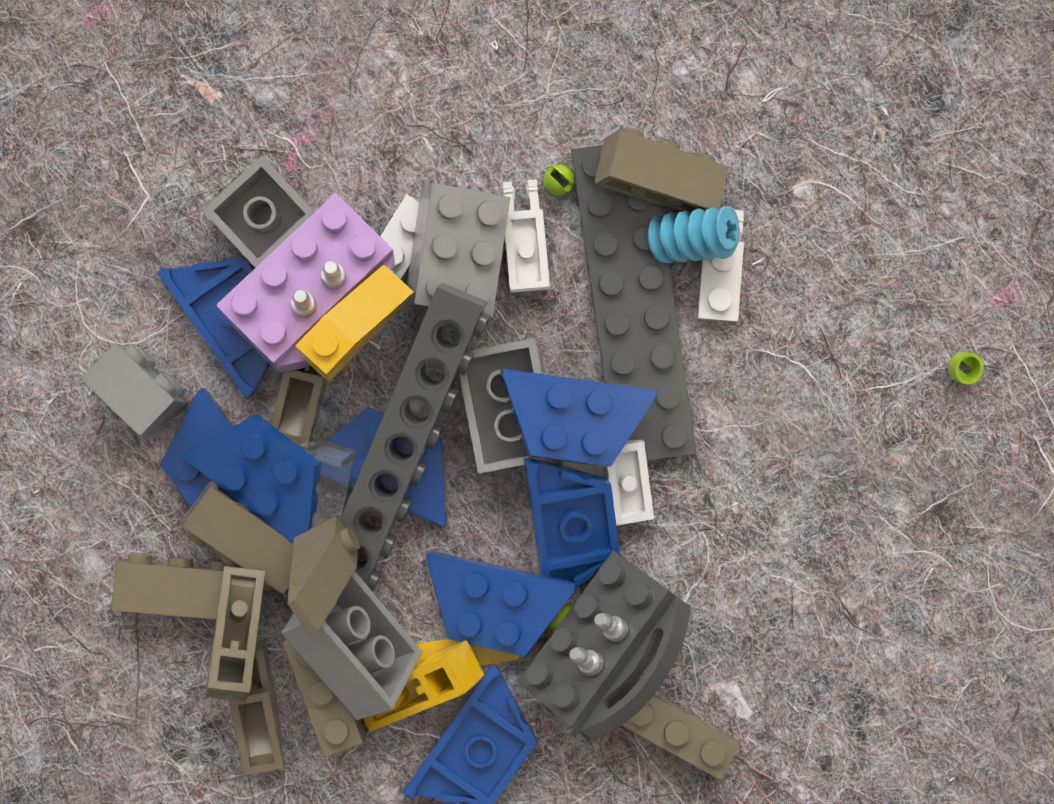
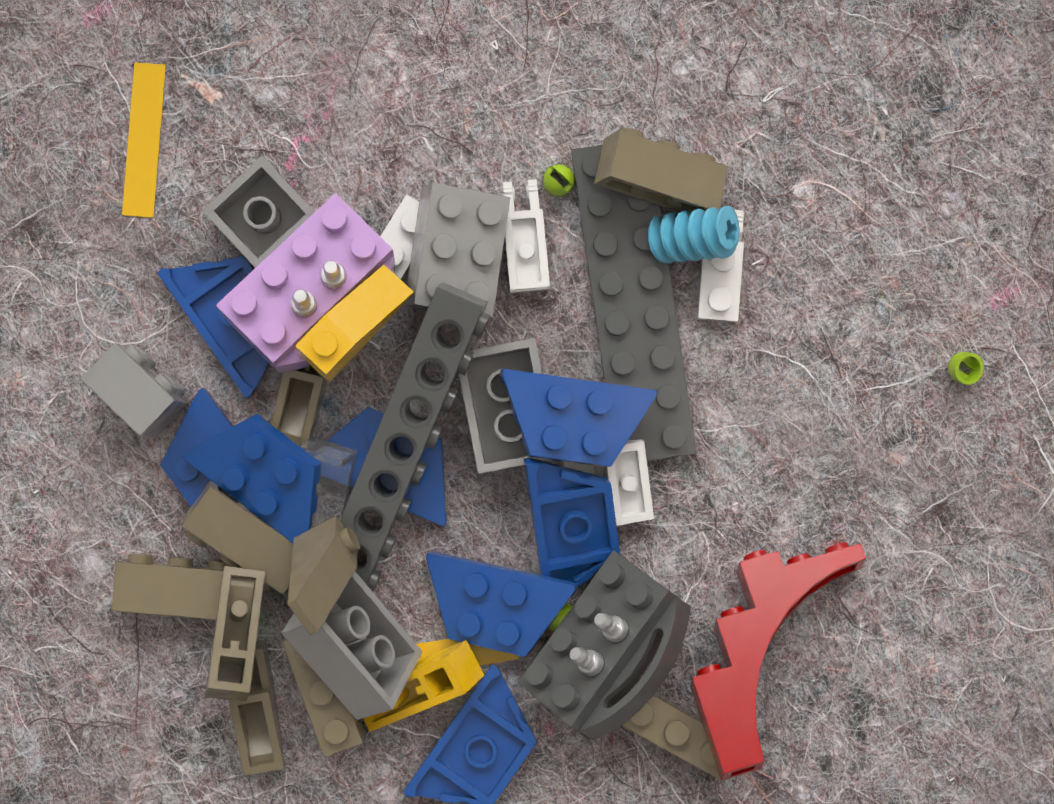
none -> yellow sticker [122,62,166,218]
none -> arch [690,542,866,781]

